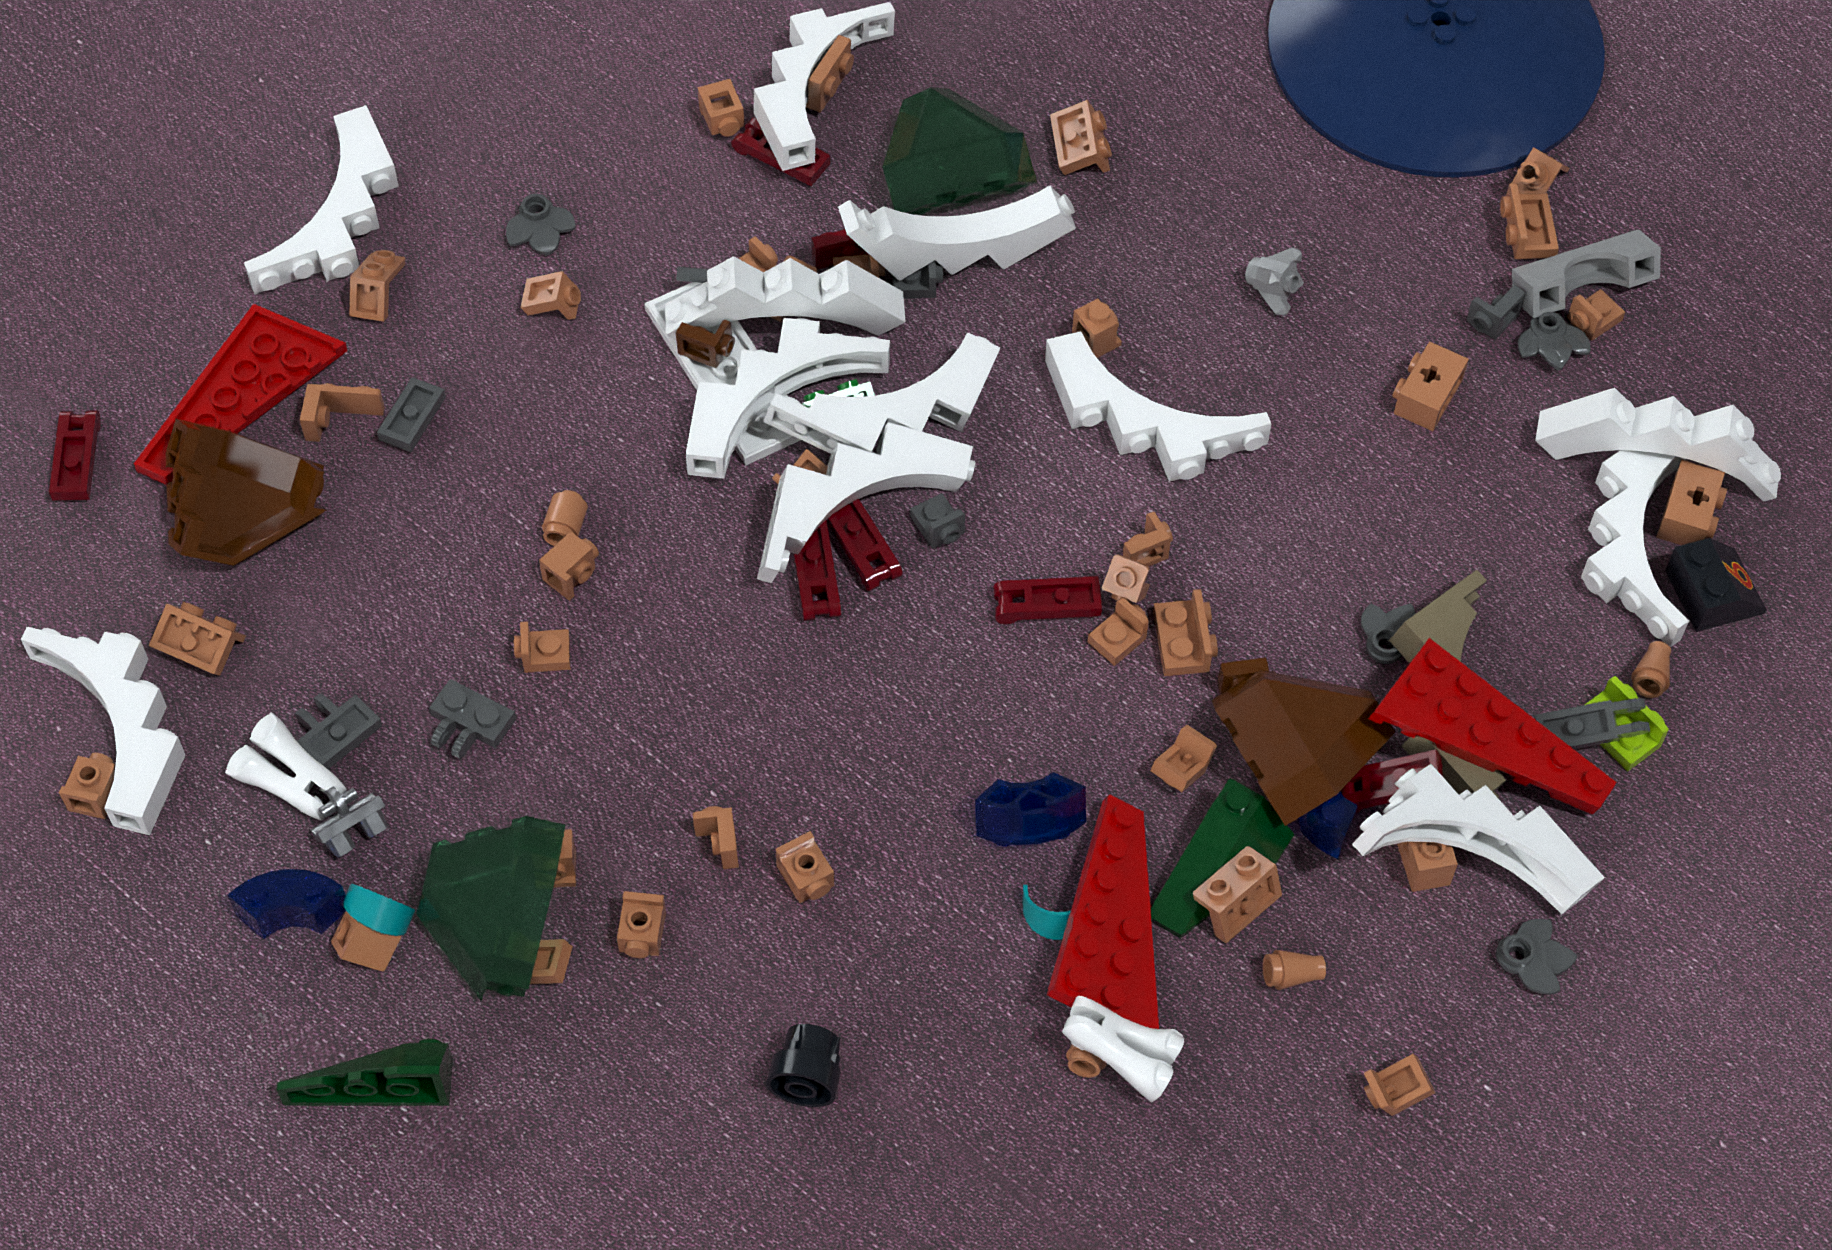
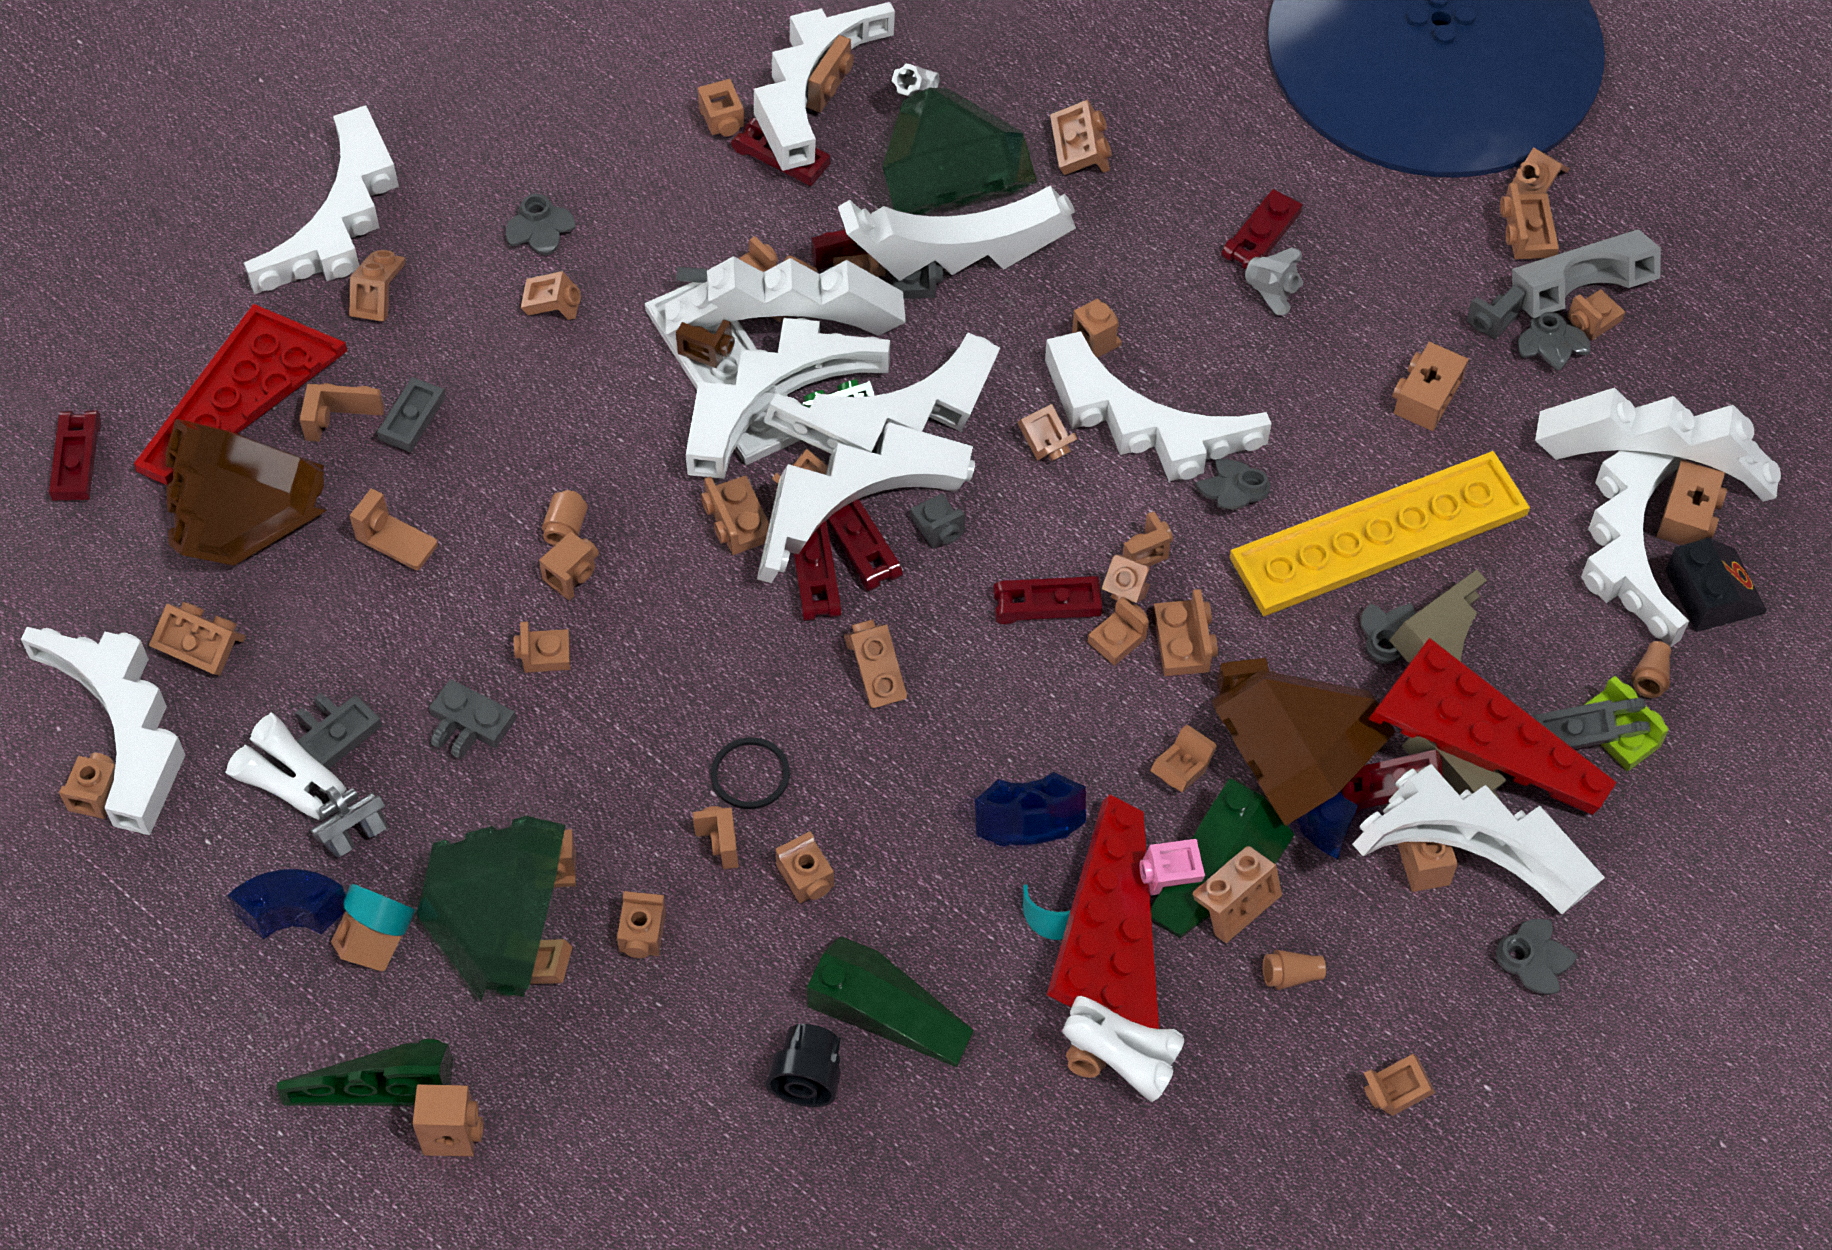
none -> nougat bracket [350,488,438,570]
none -> nougat brick [413,1085,483,1157]
none -> nougat bracket [700,475,769,555]
none -> black piece [711,737,790,809]
none -> dark green wedge [807,936,973,1067]
none -> nougat bracket [844,619,907,708]
none -> white piece [892,63,939,103]
none -> nougat bracket [1017,404,1077,461]
none -> bright pink bracket [1139,839,1205,895]
none -> dark grey plate [1196,459,1271,509]
none -> dark red plate [1221,189,1303,269]
none -> yellow plate [1229,451,1530,617]

